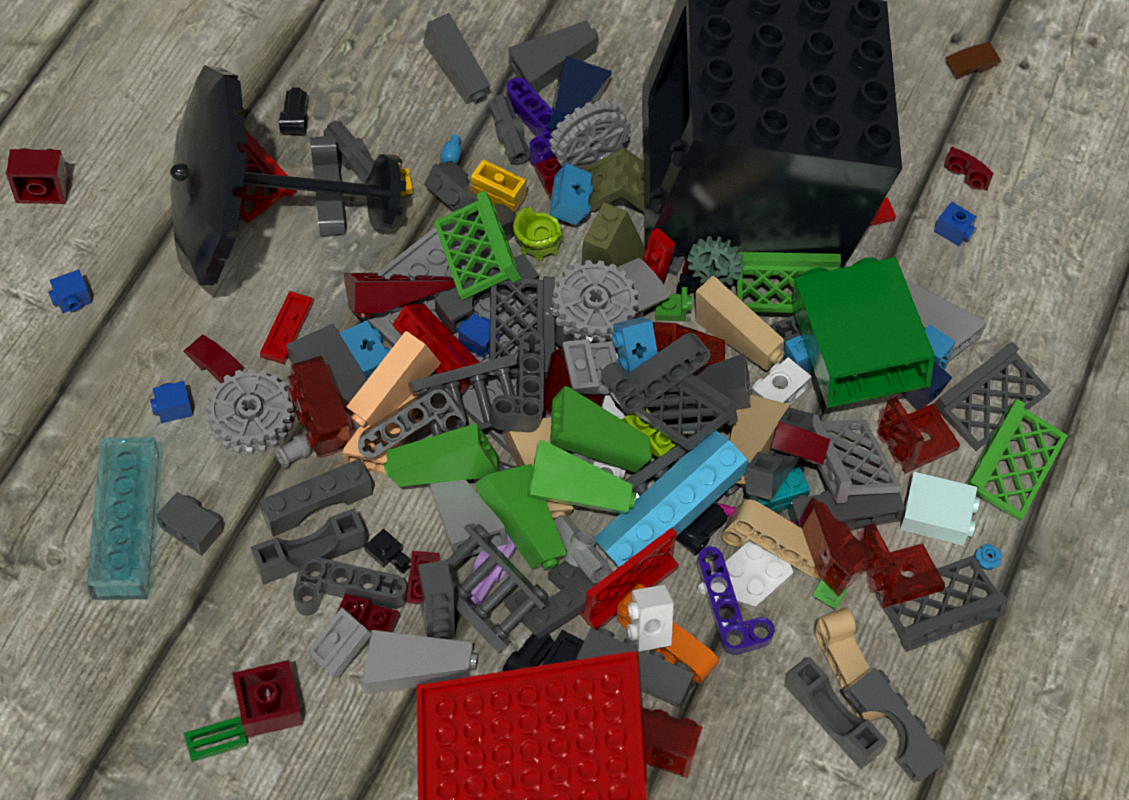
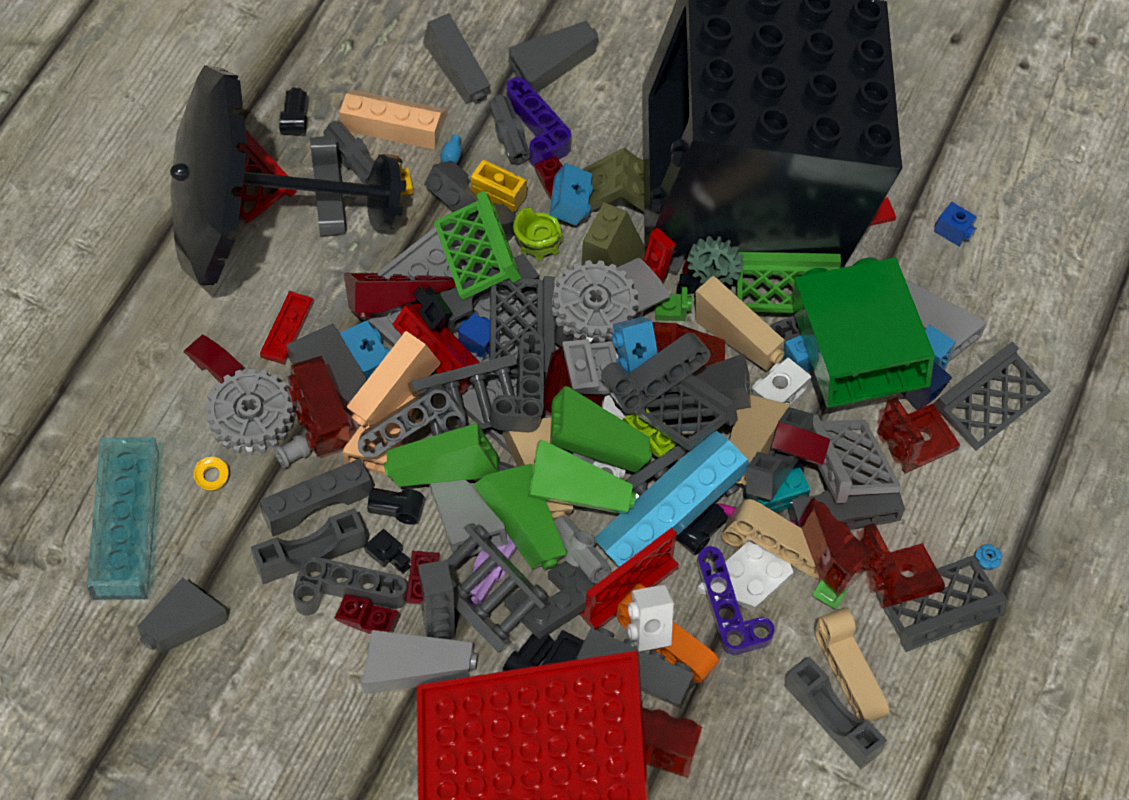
dark red brick [6,148,69,204] -> none
blue brick [48,270,92,314] -> none
blue brick [150,381,193,423] -> none
dark grey brick [156,492,223,556] -> none
green tile [184,716,248,762] -> none
dark red brick [232,660,303,738] -> none
light grey plate [307,608,373,678] -> none
dark blue slope [547,56,612,130] -> none
light grey piece [549,100,631,169] -> none
dark grey arch [842,667,948,783] -> none
light aqua brick [900,472,980,546] -> none
dark red slope [944,146,994,191] -> none
reddish brown slope [945,42,1001,79] -> none
bright green fence [965,399,1068,521] -> none
none -> dark grey slope [137,577,228,653]
none -> yellow piece [194,457,229,491]
none -> light nougat slope [339,90,448,150]
none -> black piece [367,488,425,525]
none -> black plate [413,286,453,331]

